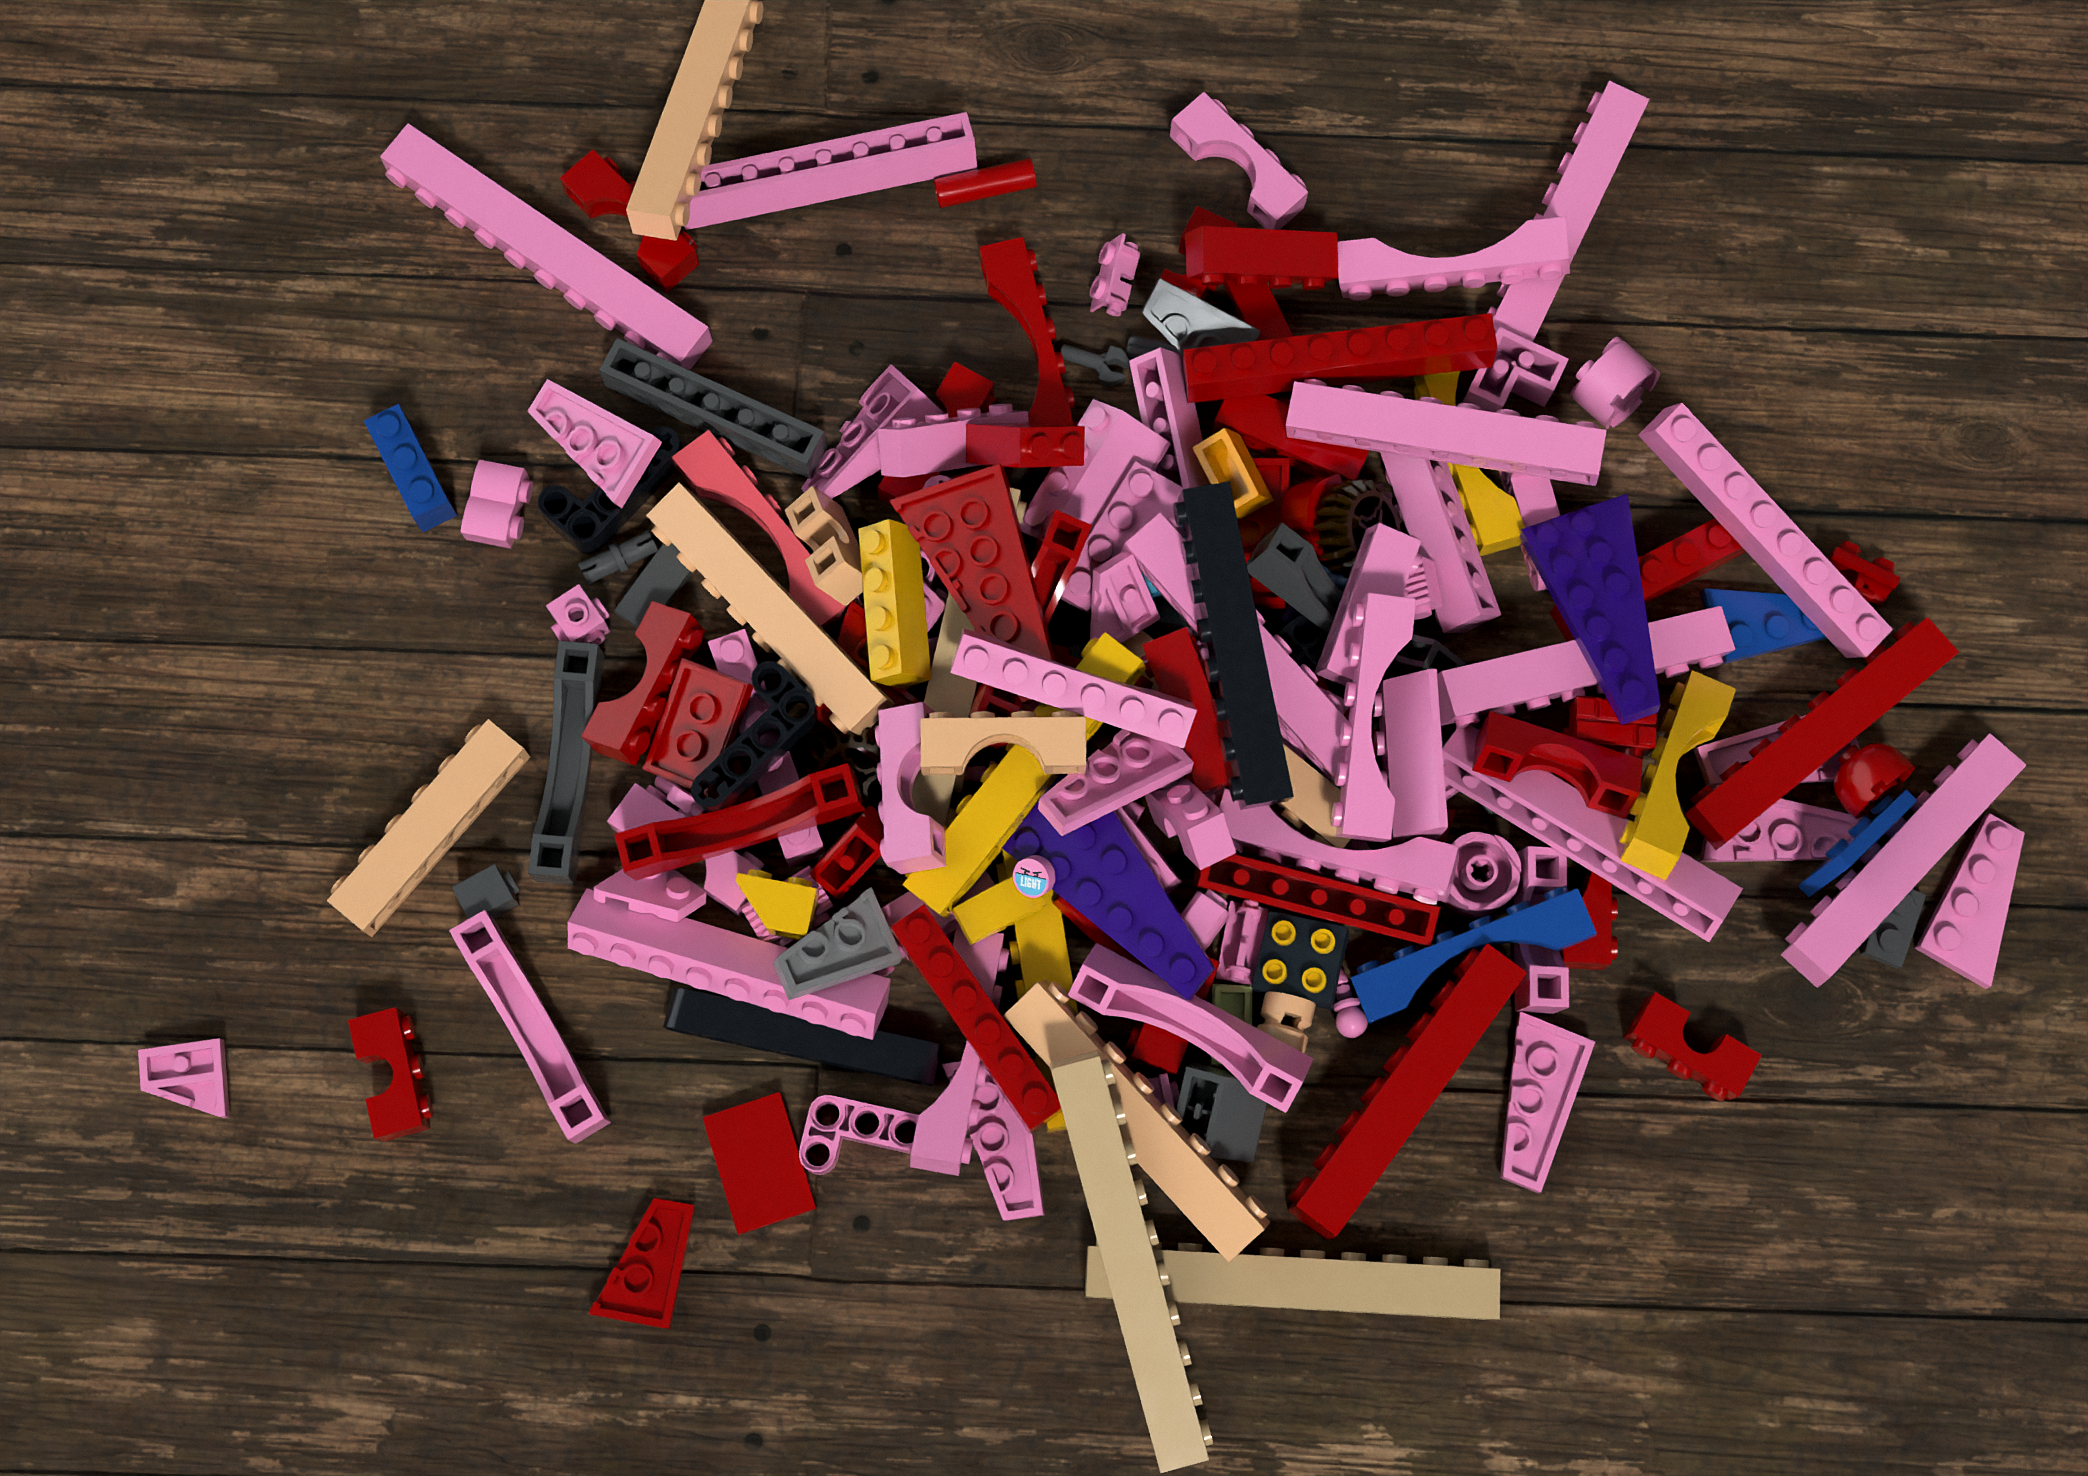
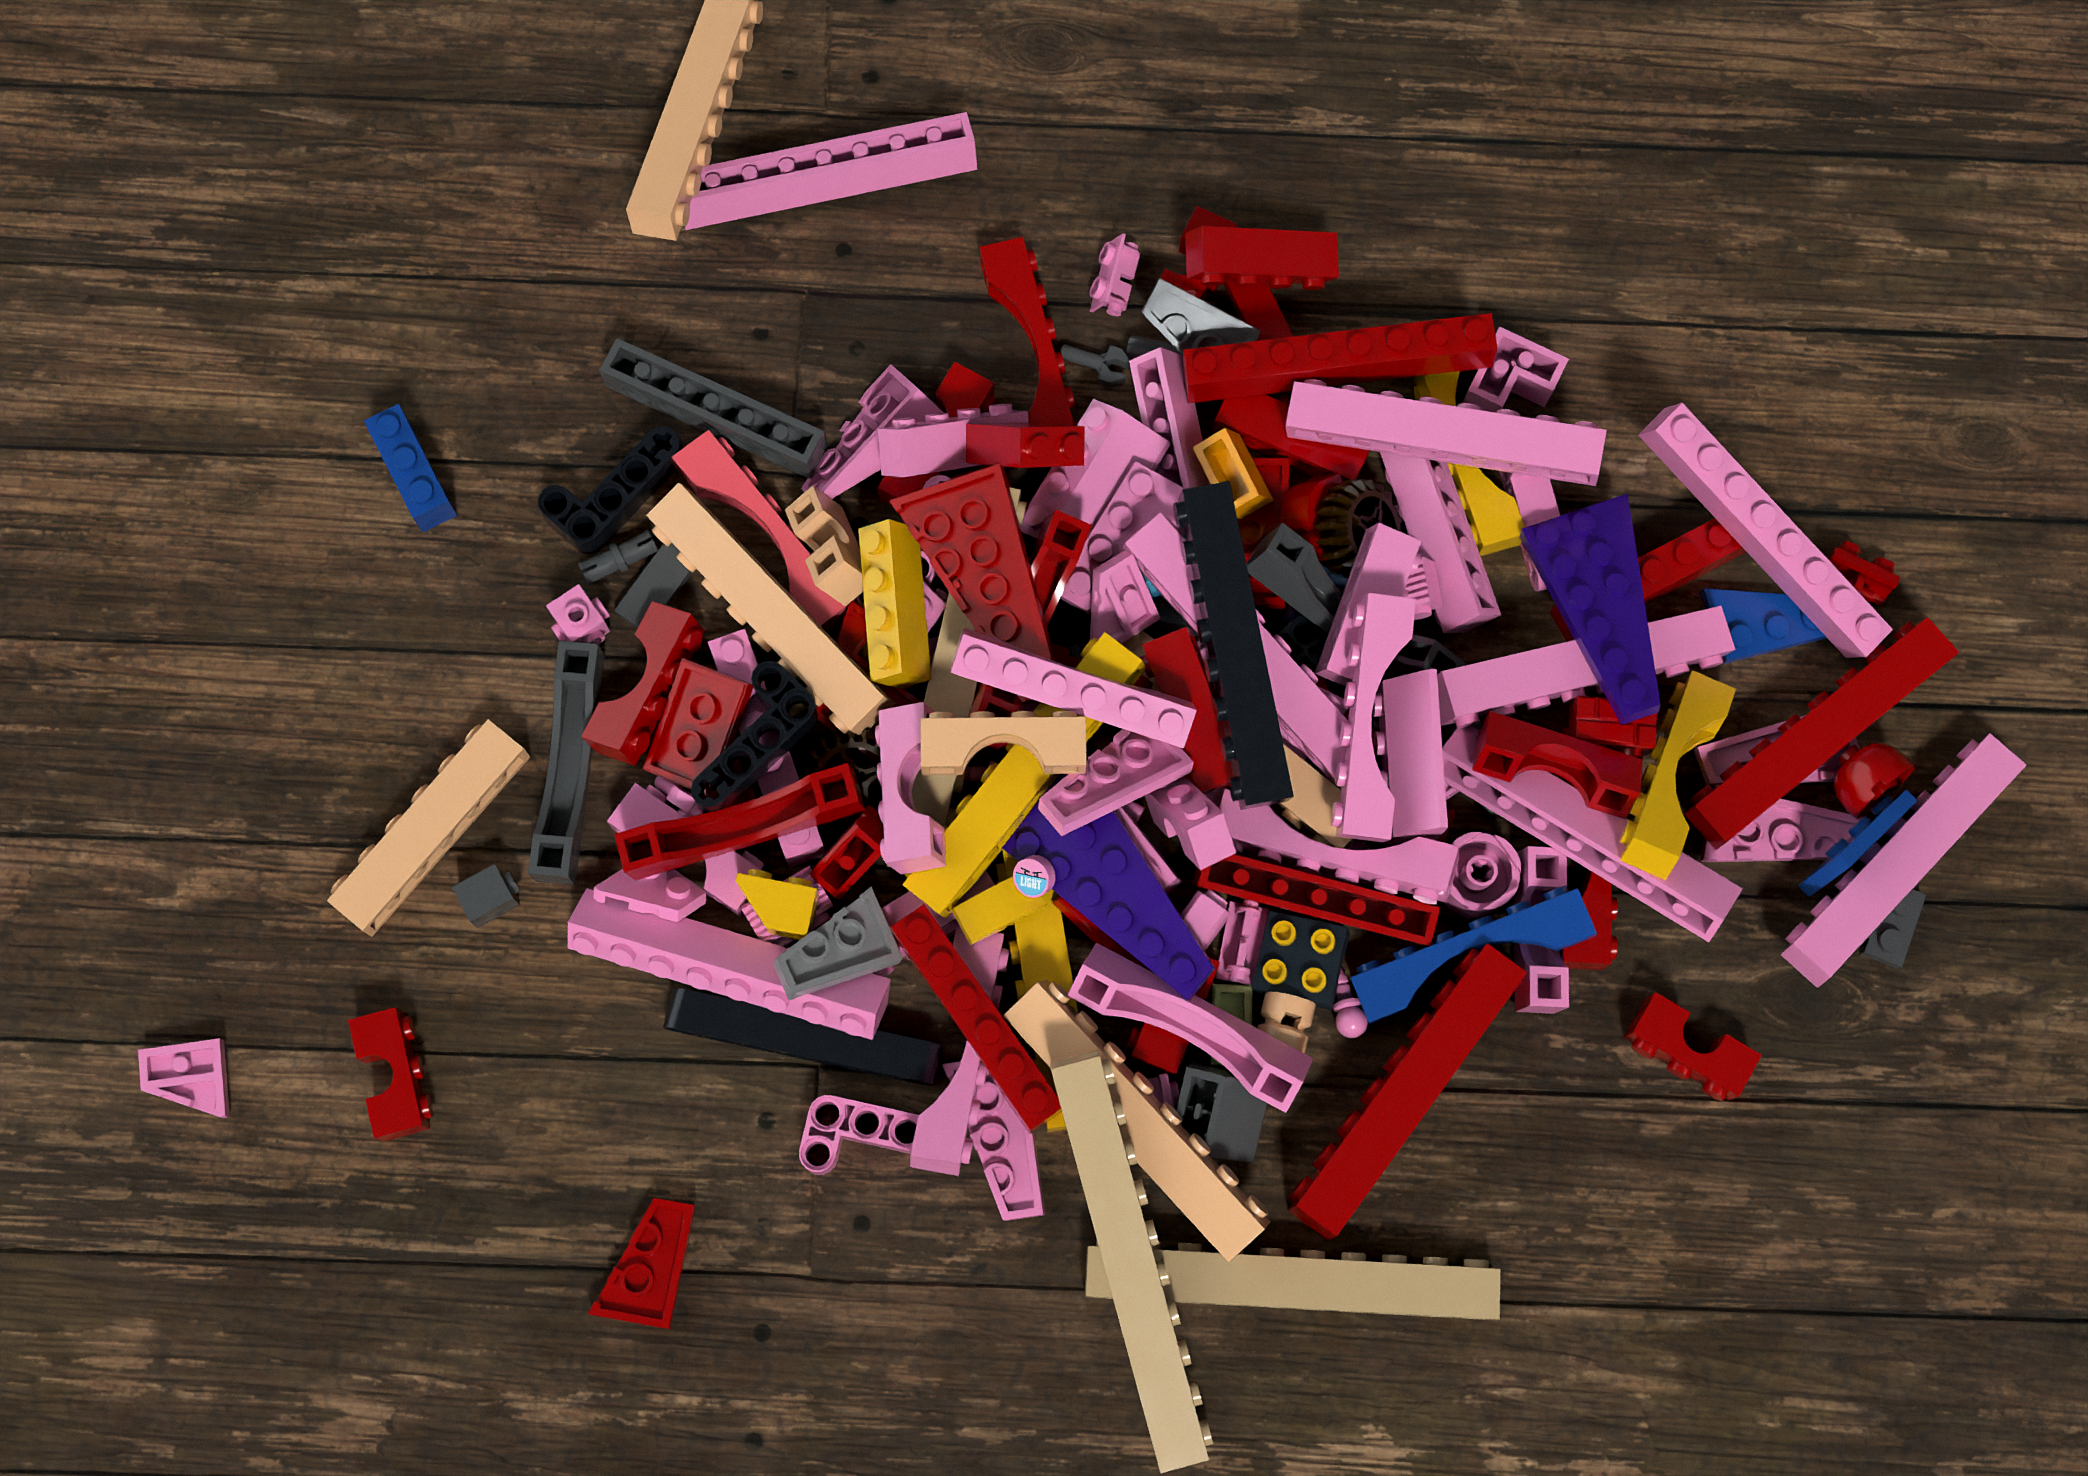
bright pink brick [380,123,712,370] -> none
bright pink arch [449,910,611,1144] -> none
bright pink brick [461,460,533,549] -> none
bright pink wing [528,379,662,508] -> none
red arch [560,149,699,293] -> none
red tile [702,1092,817,1235] -> none
red piece [934,158,1037,209] -> none
bright pink arch [1170,92,1308,230] -> none
bright pink arch [1338,216,1570,301] -> none
bright pink brick [1488,81,1650,342] -> none
bright pink wing [1500,1011,1595,1193] -> none
bright pink brick [1570,337,1660,429] -> none
bright pink wing [1915,813,2025,989] -> none

